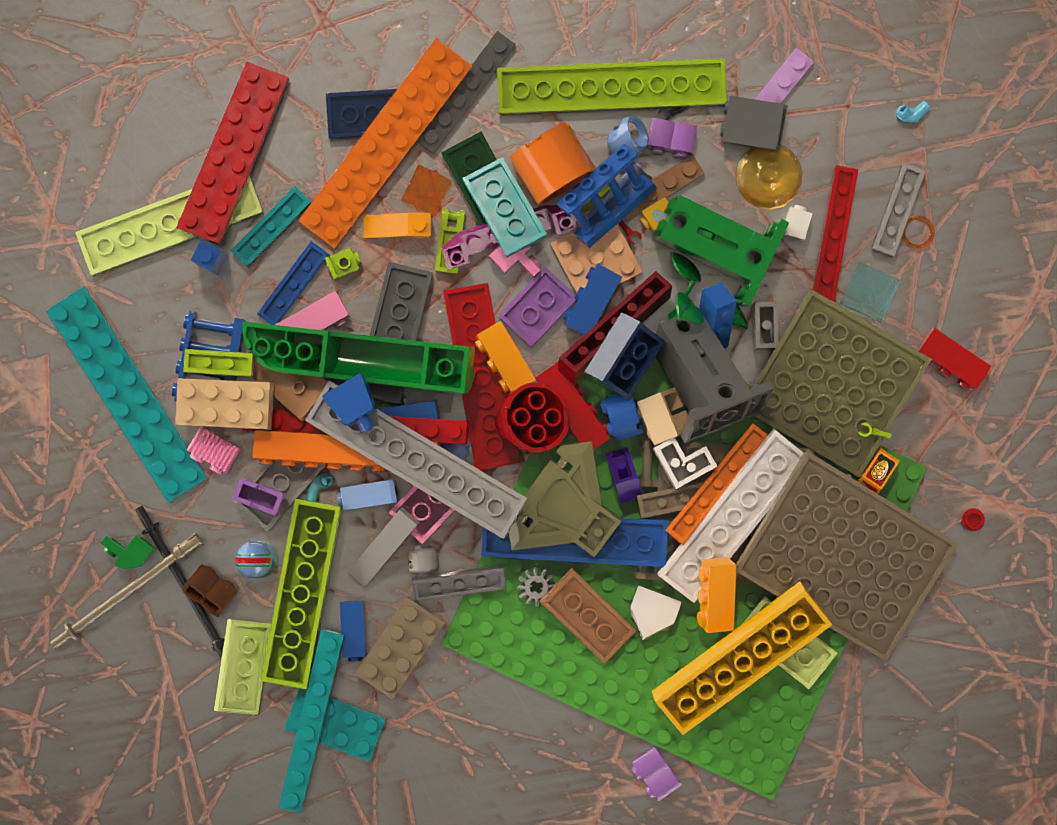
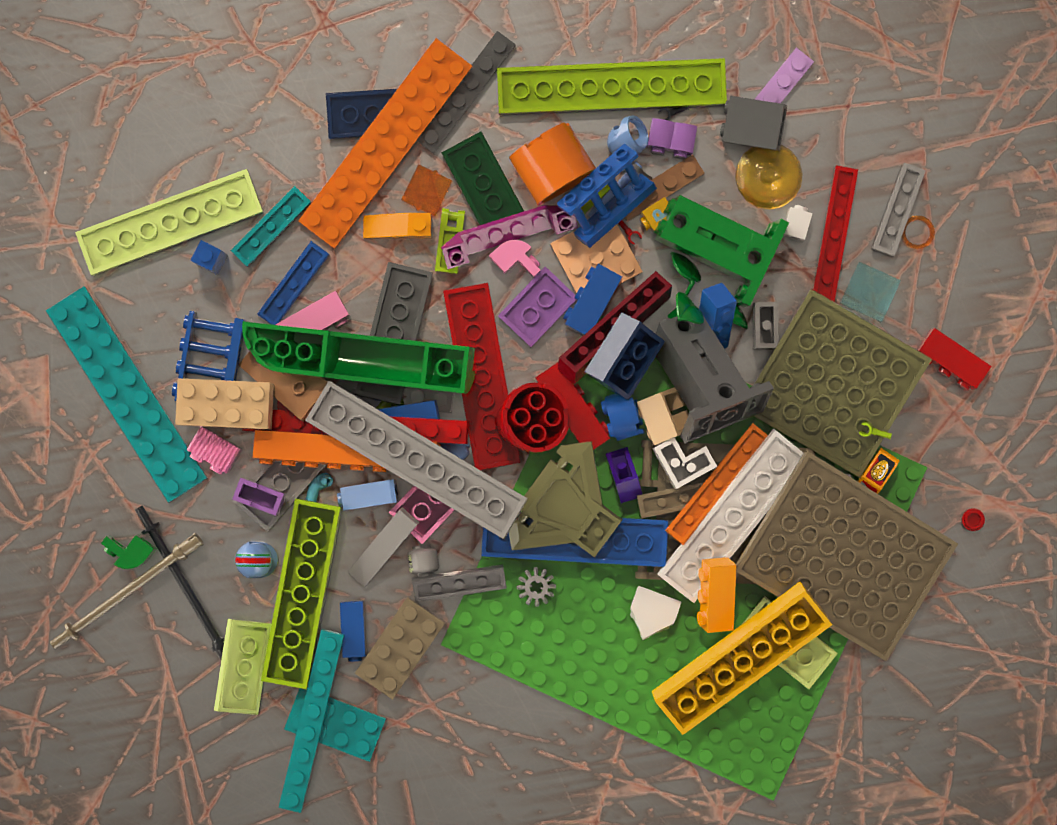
red plate [176,61,290,245] -> none
reddish brown brick [182,564,238,617] -> none
lime plate [183,349,254,377] -> none
blue torso [322,373,377,433] -> none
lime brick [325,248,362,281] -> none
teal plate [462,157,547,258] -> none
light orange brick [475,321,536,393] -> none
medium nougat plate [540,568,636,664] -> none
medium lavender brick [631,746,682,801] -> none
medium azure arm [897,101,931,123] -> none

